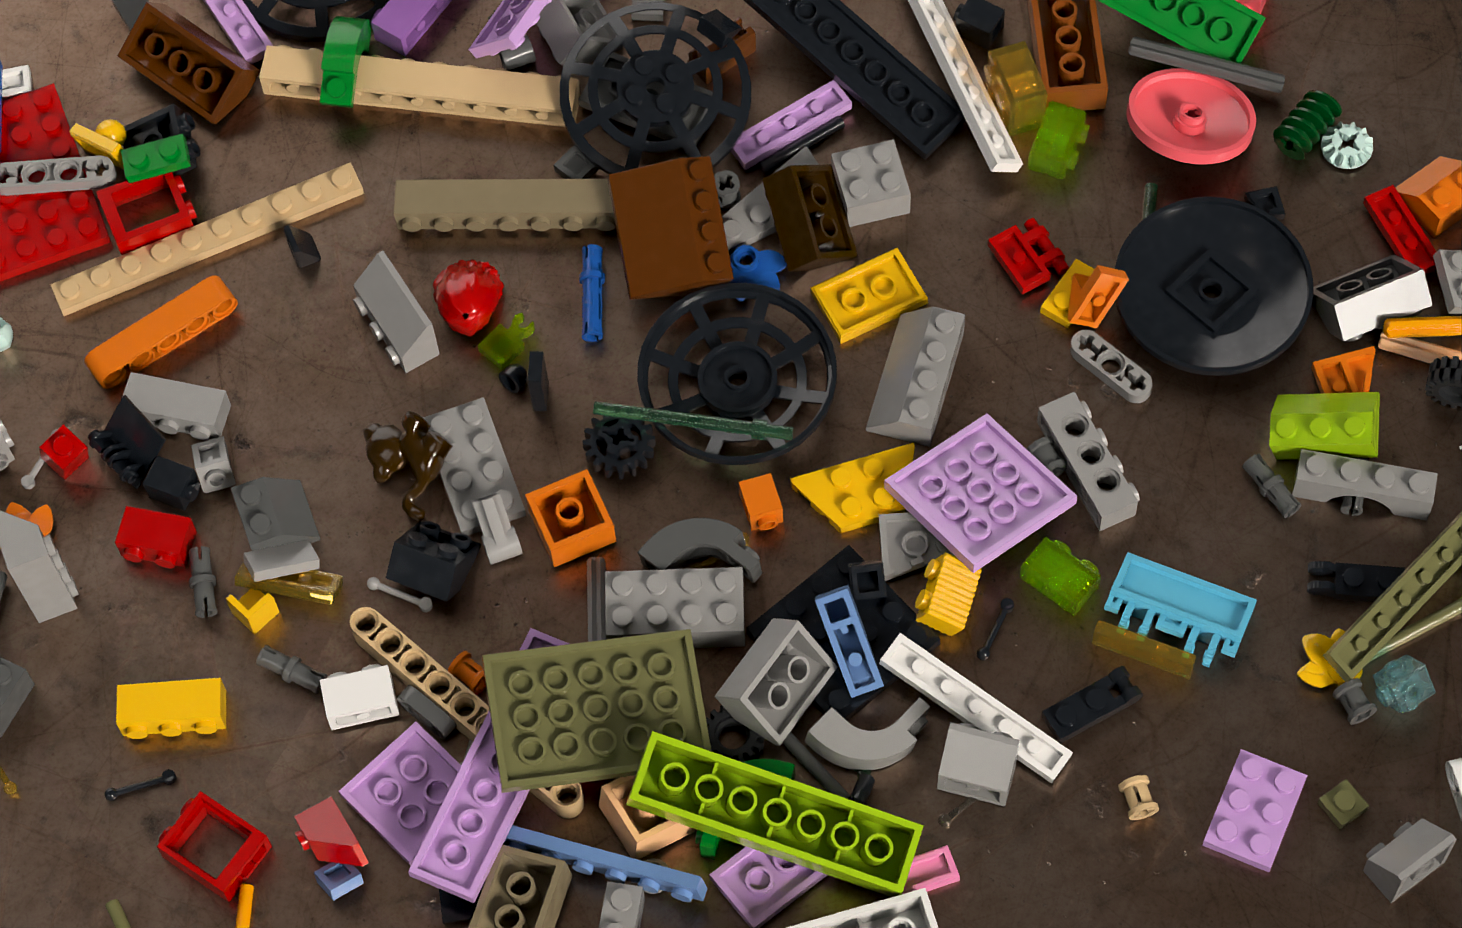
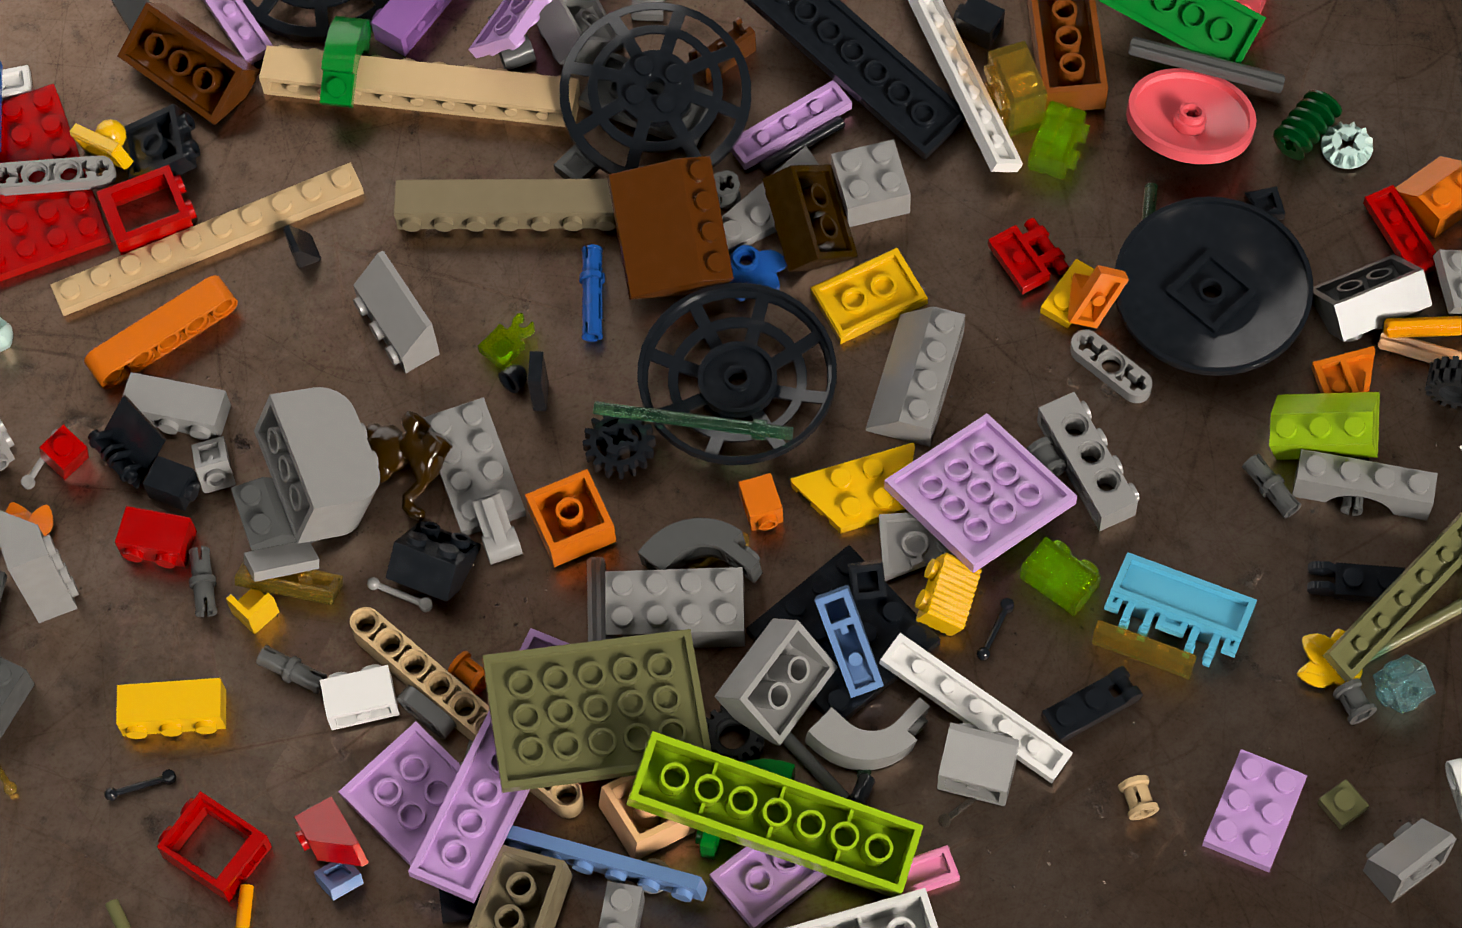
green plate [121,133,191,183] -> none
red piece [432,259,504,337] -> none
black slope [697,9,741,48] -> none
none -> light grey brick [254,387,380,544]

